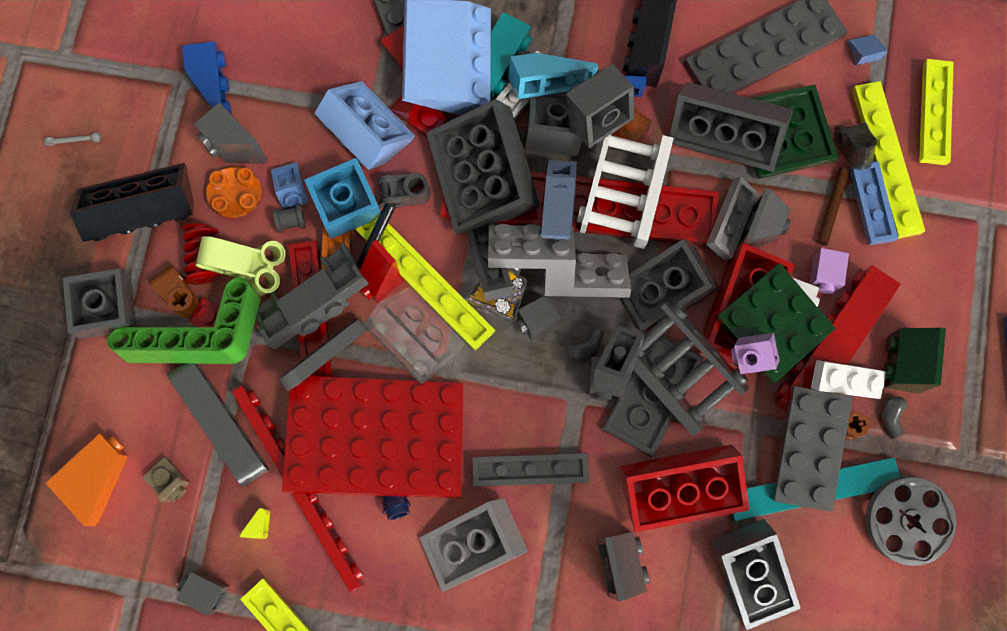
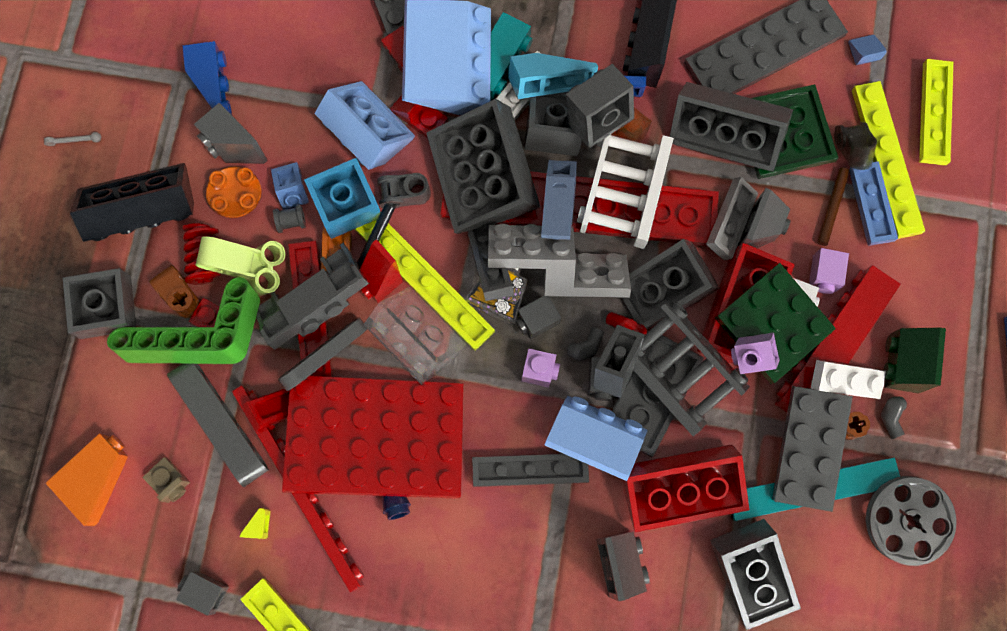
light grey slope [419,498,528,592] -> none
none -> red tile [243,388,290,431]
none -> lavender brick [522,349,560,388]
none -> light blue slope [545,396,647,481]
none -> red arm [606,312,647,334]

